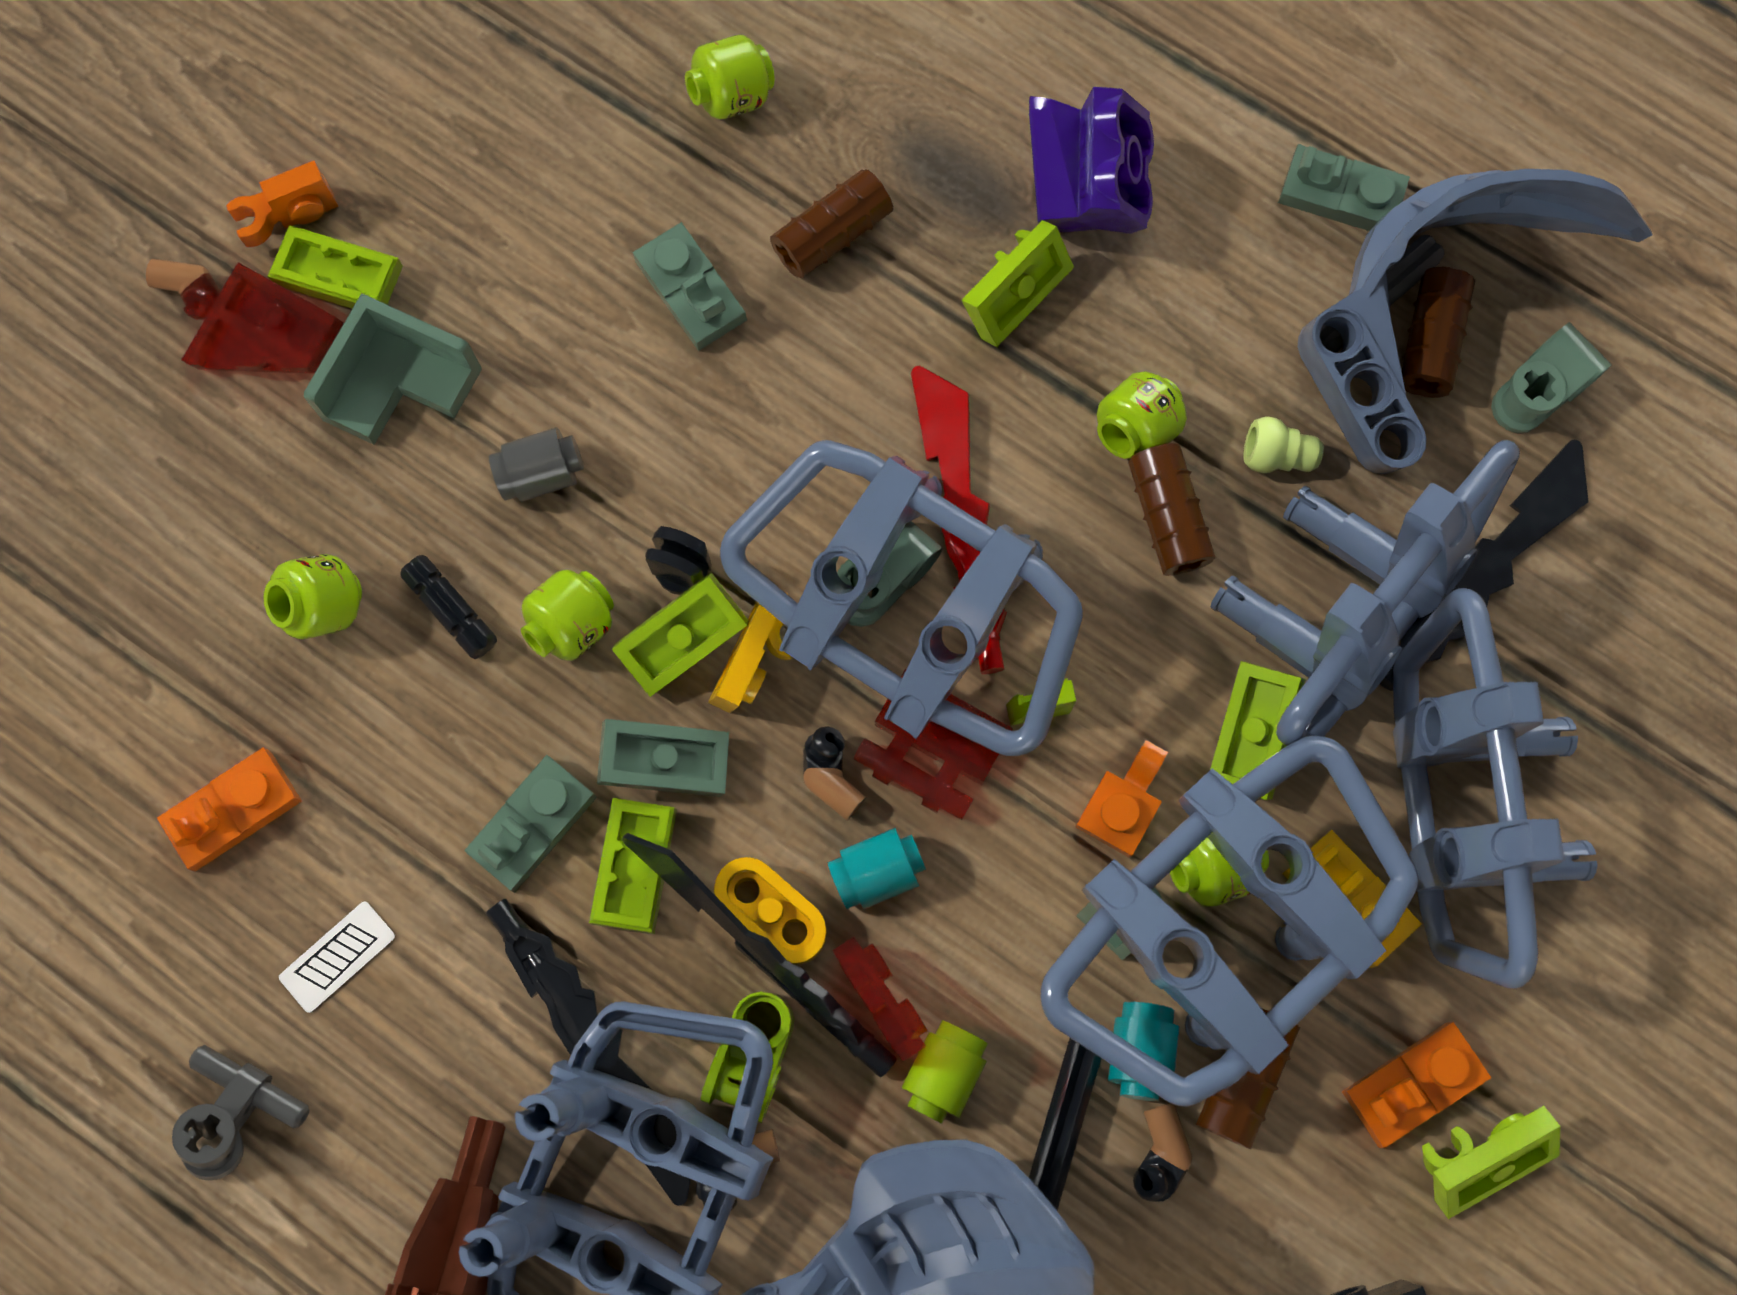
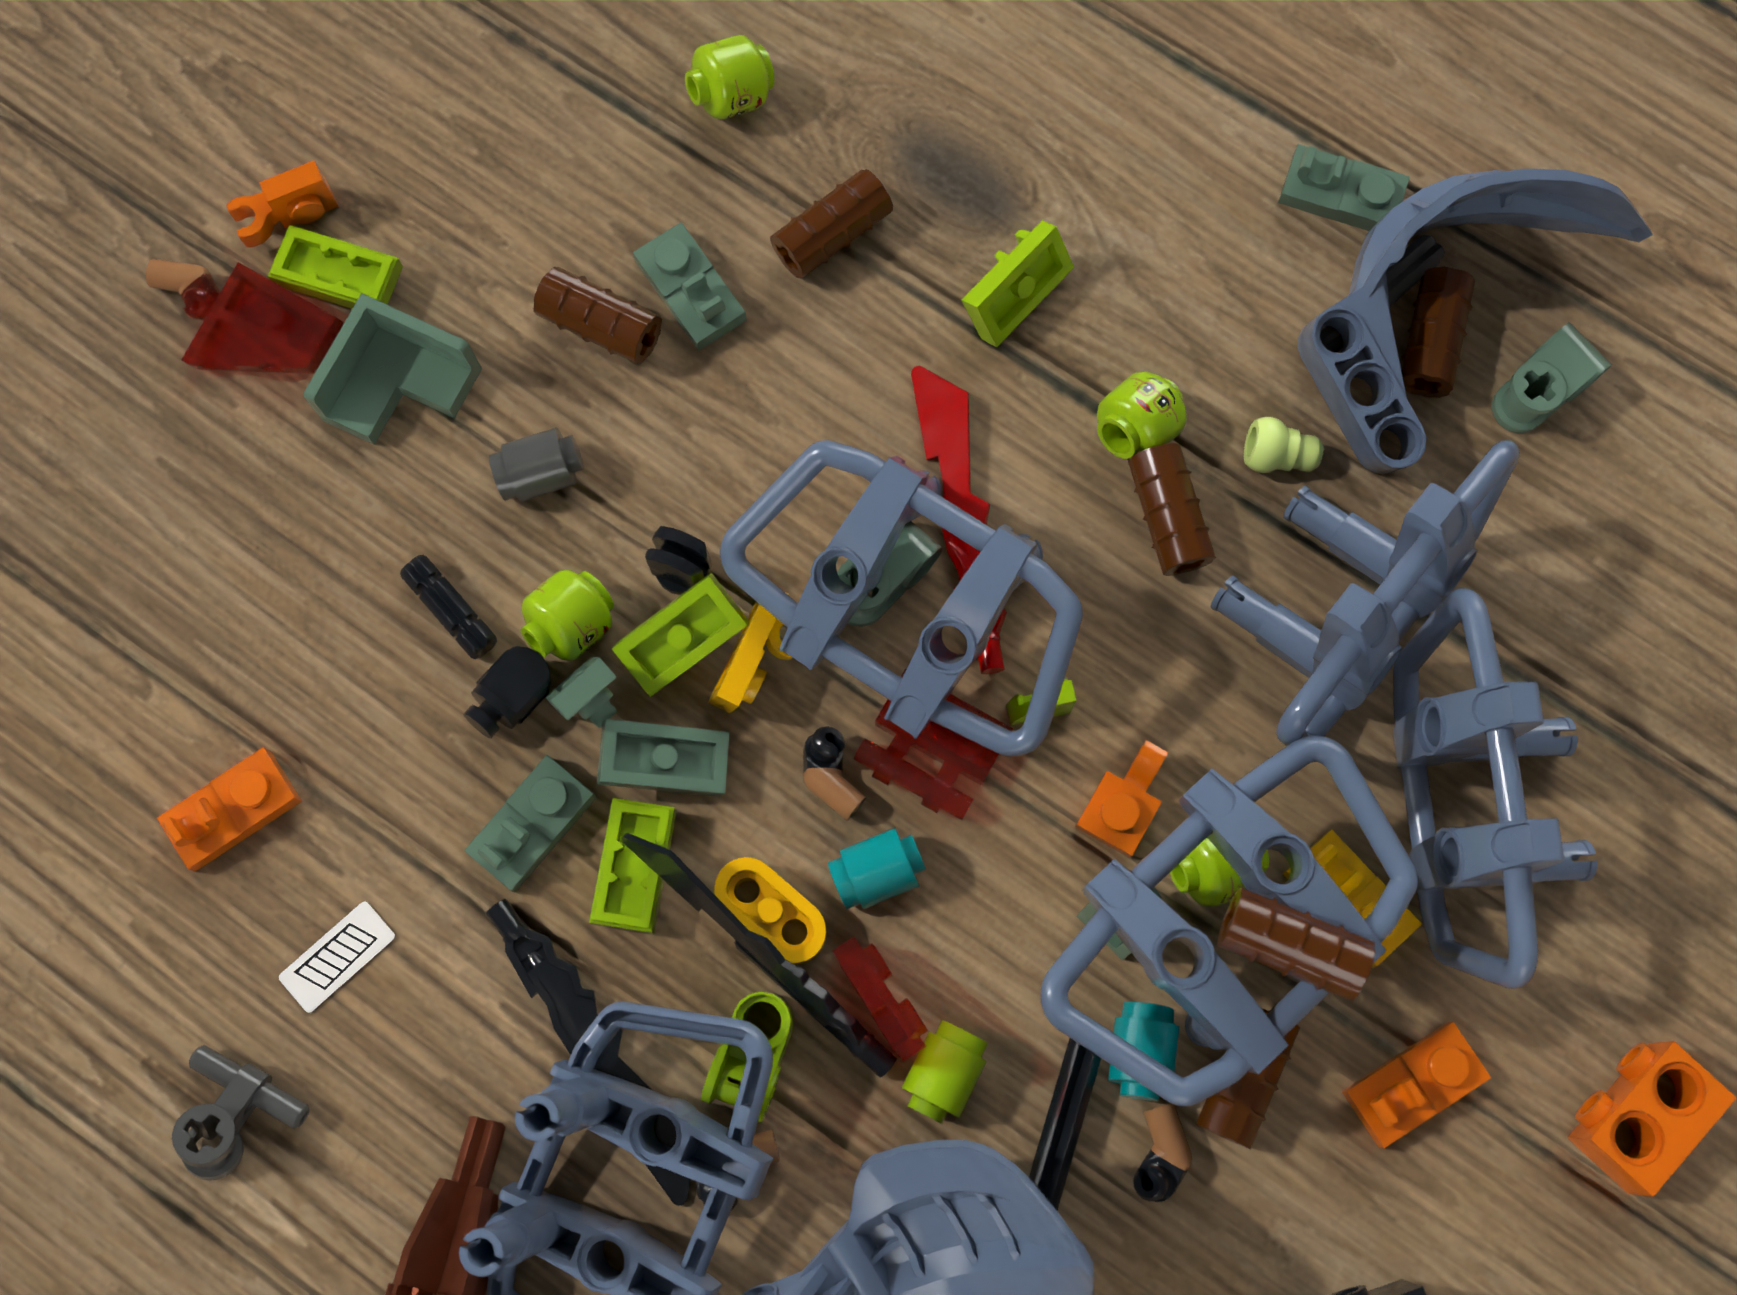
lime head [263,554,362,640] -> none
dark purple piece [1029,87,1154,234] -> none
lime plate [1210,661,1306,800] -> none
black sword [1380,439,1588,691] -> none
lime plate [1422,1105,1561,1220] -> none
none -> black arm [463,646,551,739]
none -> reddish brown axle [533,267,662,364]
none -> sand green plate [545,657,618,728]
none -> reddish brown axle [1217,887,1376,1001]
none -> orange brick [1567,1041,1737,1197]

